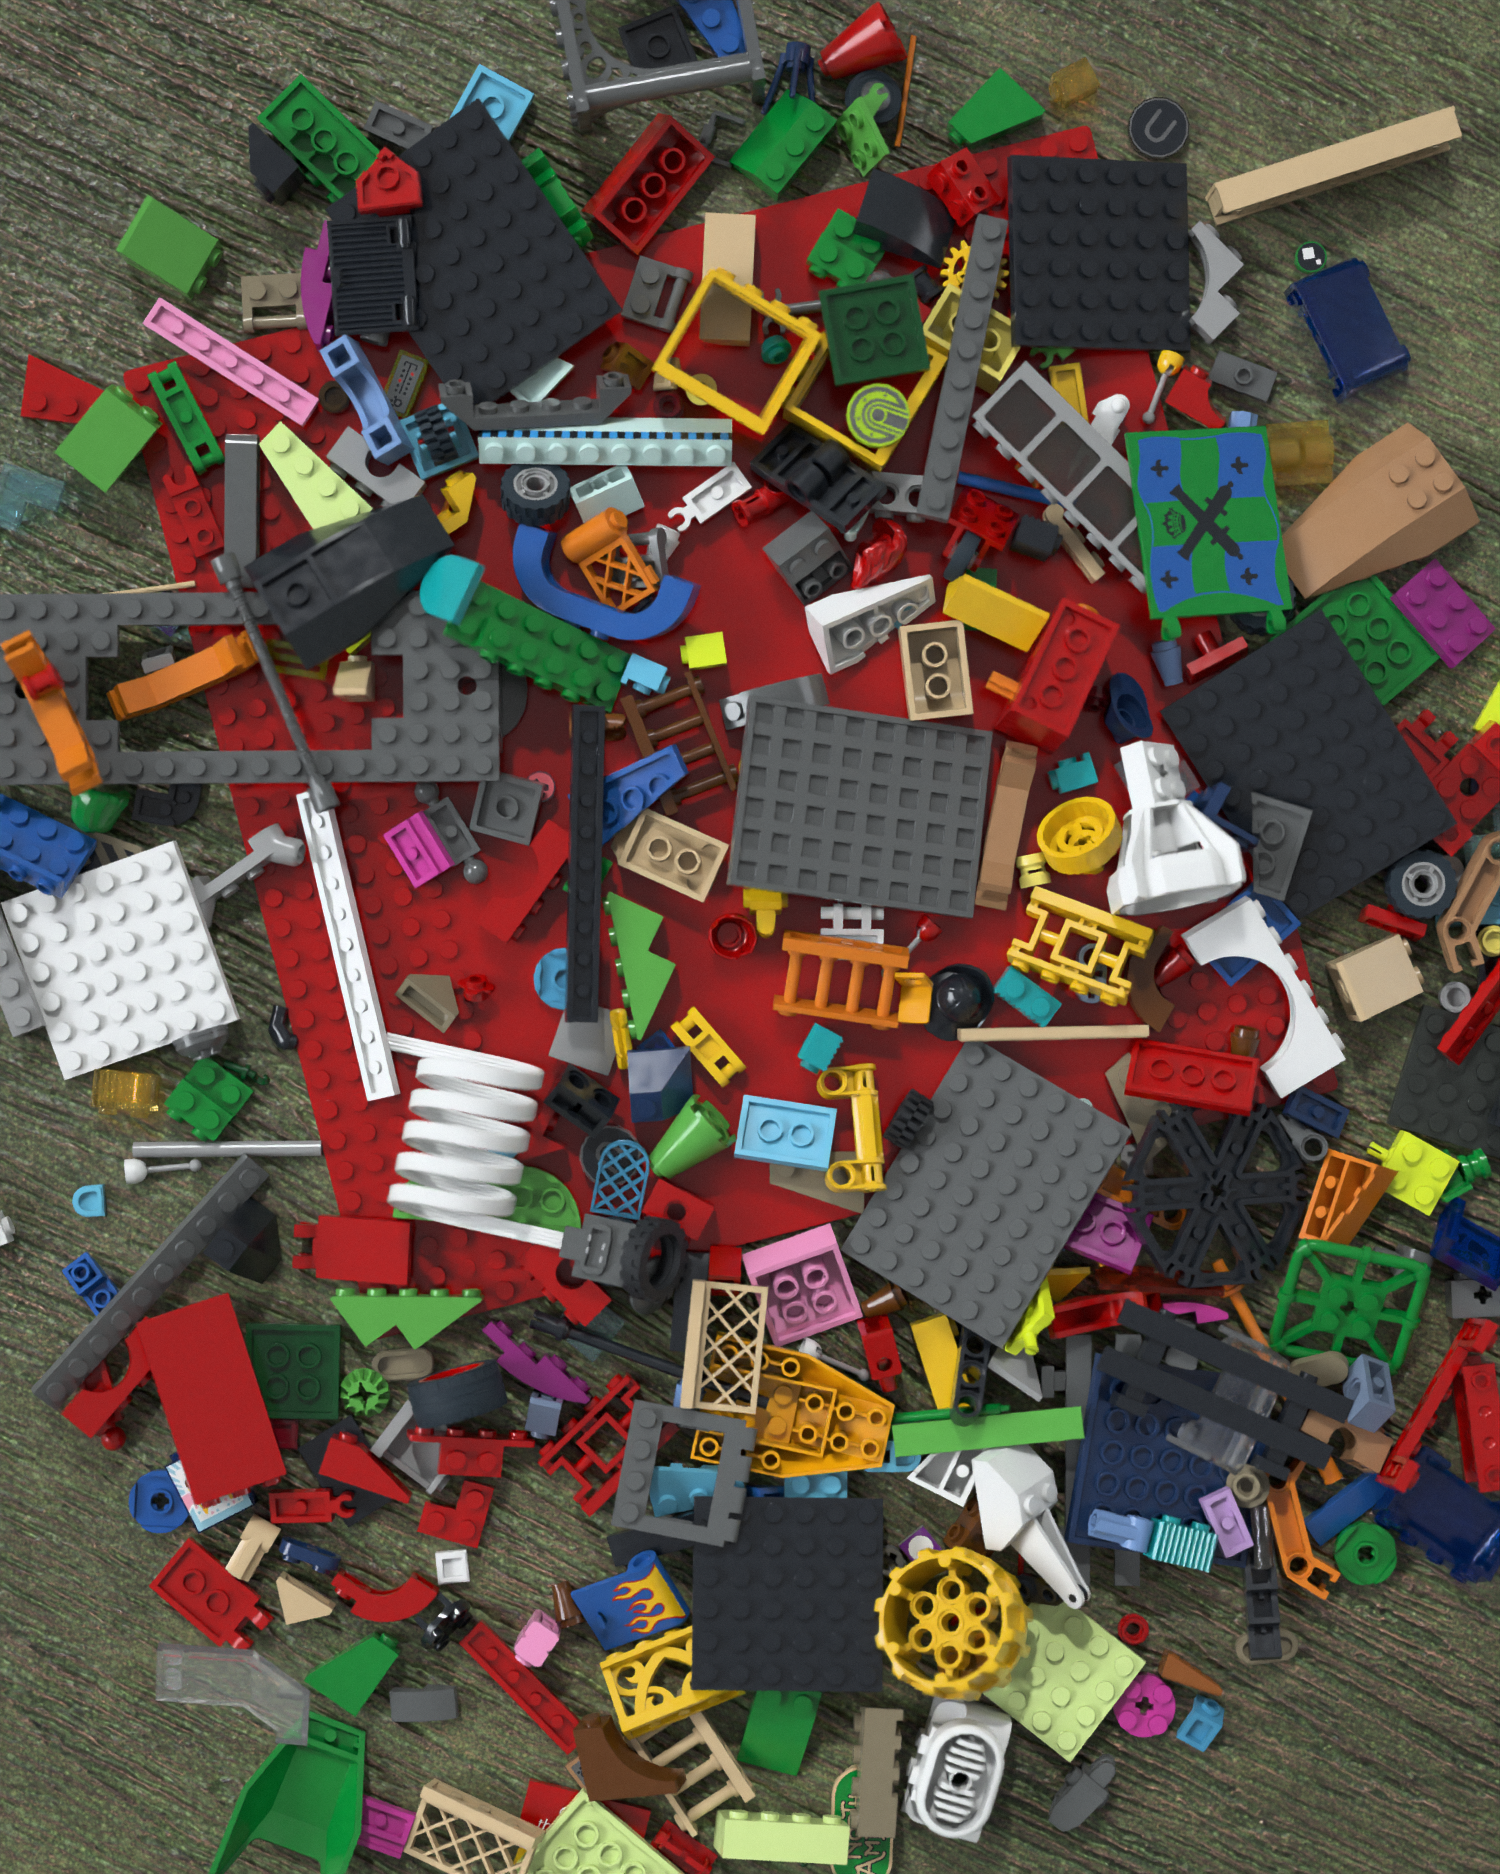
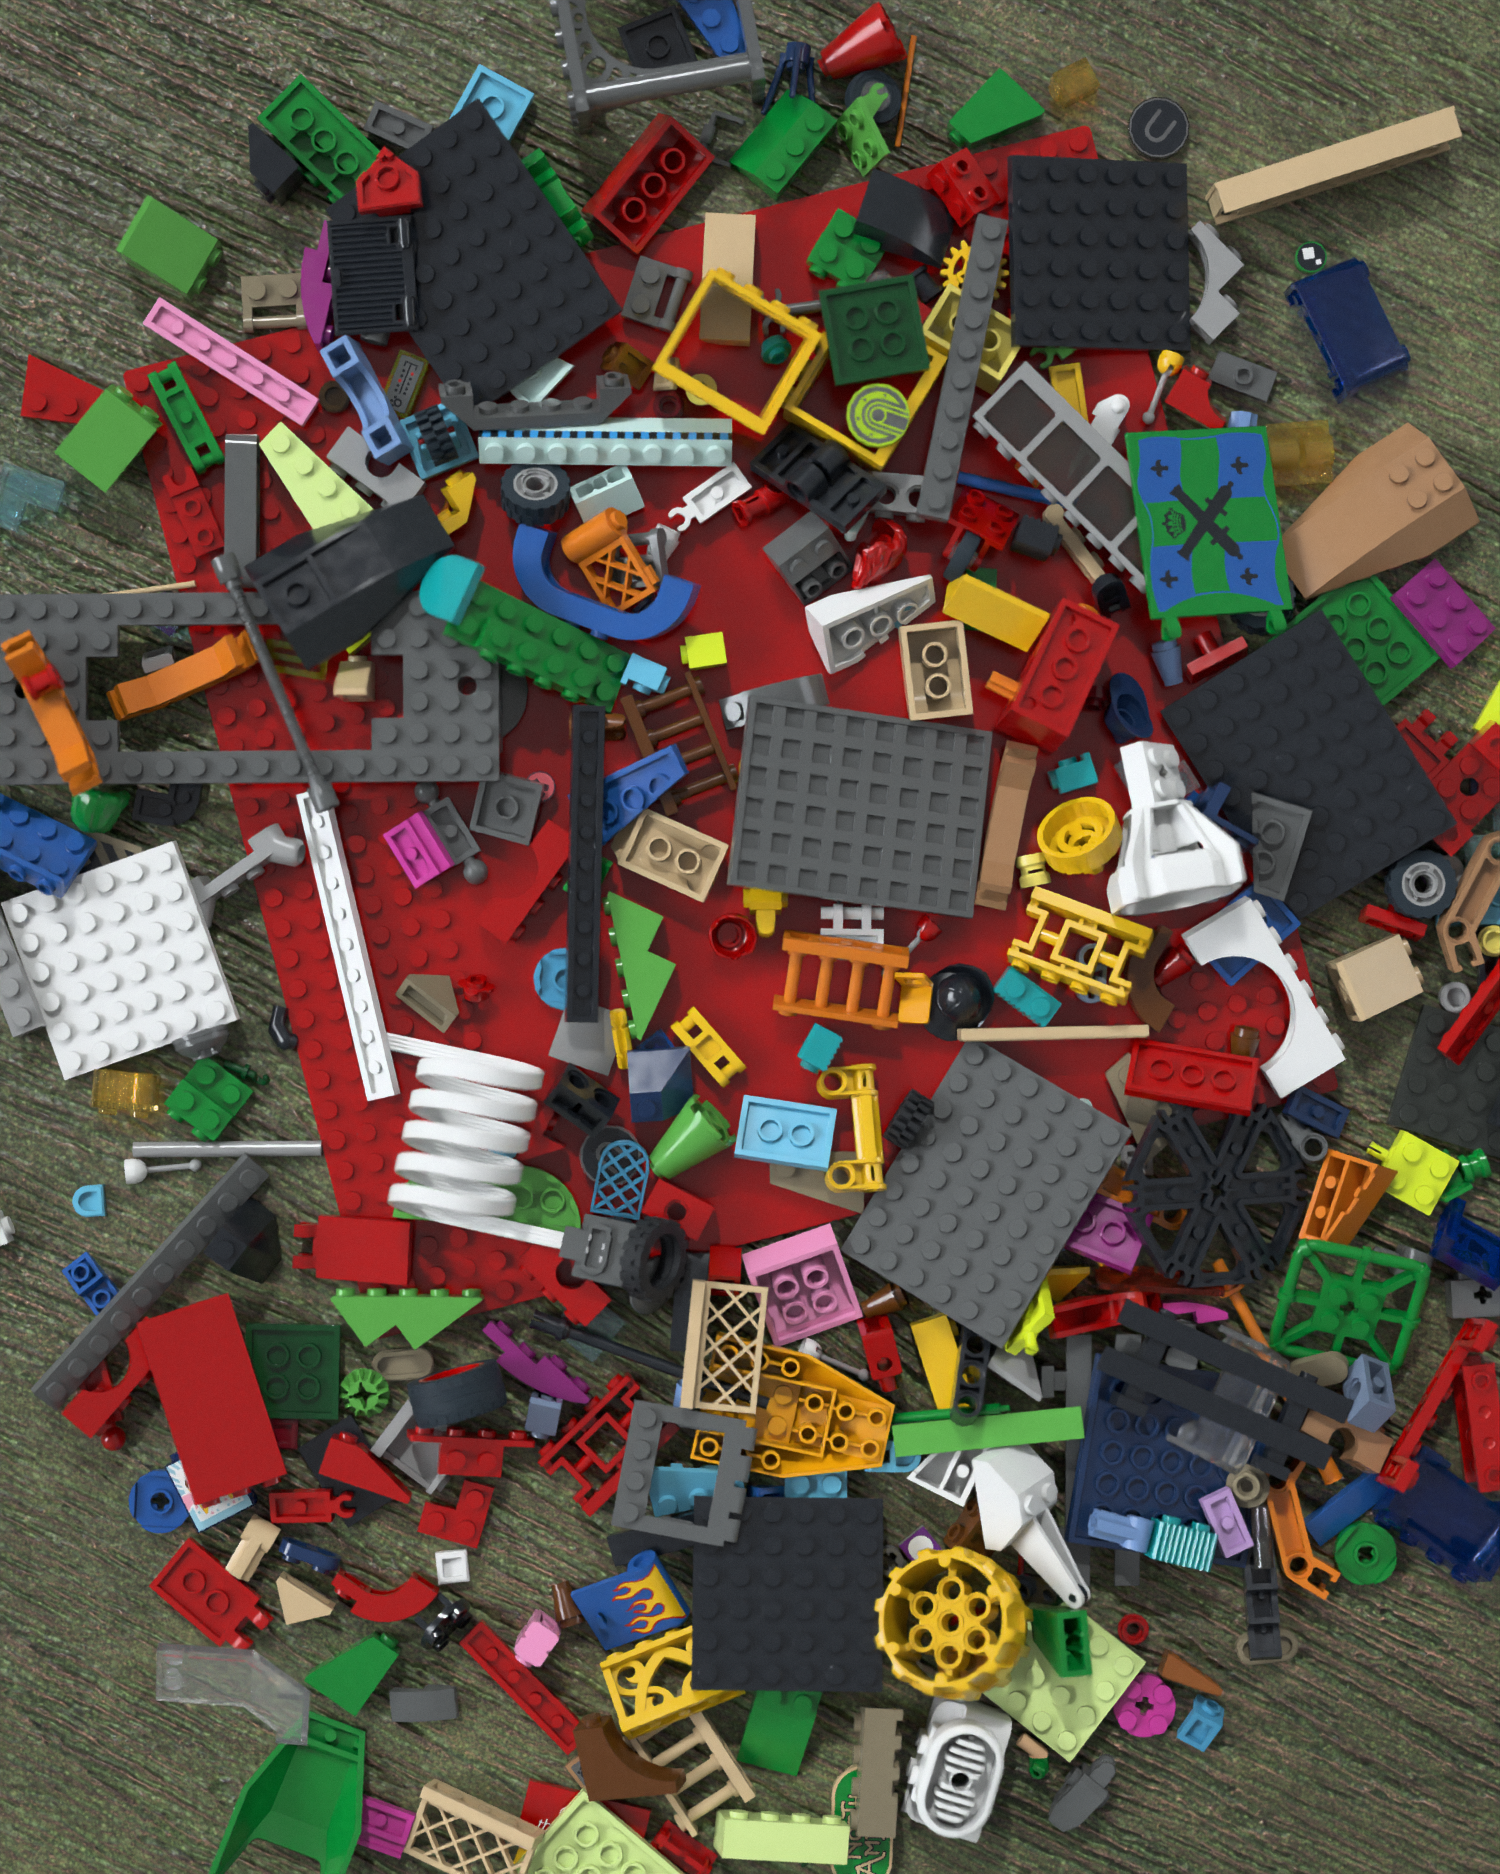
none -> arm [1016,1732,1050,1780]
none -> green slope [1030,1605,1093,1678]
none -> black plate [1092,573,1131,619]

